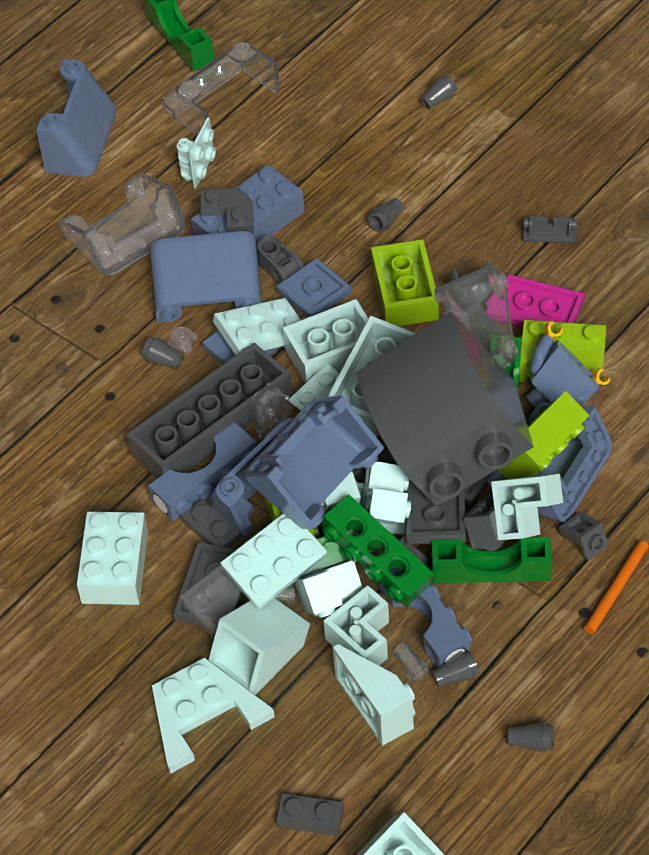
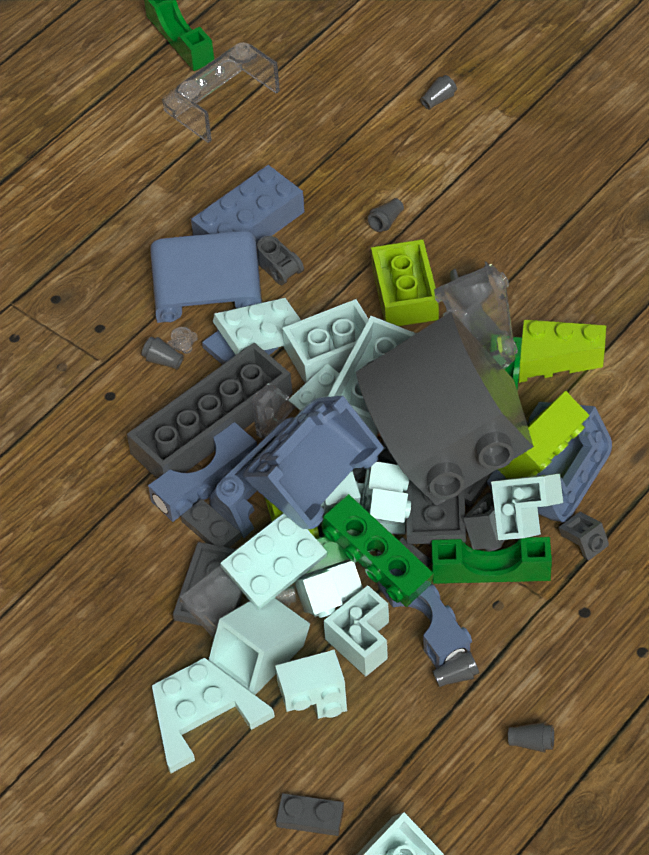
sand blue windscreen [36,59,117,177] -> none
clear windscreen [57,173,185,275] -> none
light aqua brick [77,512,148,605] -> none
light aqua hinge [177,117,216,189] -> none
dark grey plate [201,188,254,233] -> none
sand blue plate [277,258,352,318] -> none
light aqua slope [333,644,415,746] -> none
clear pin [394,642,428,681] -> none
dark pink plate [491,274,585,328] -> none
dark grey hinge [523,215,577,243] -> none
sand blue torso [526,321,610,407] -> none
orange bar [584,540,649,635] -> none
none -> light aqua brick [275,650,347,719]

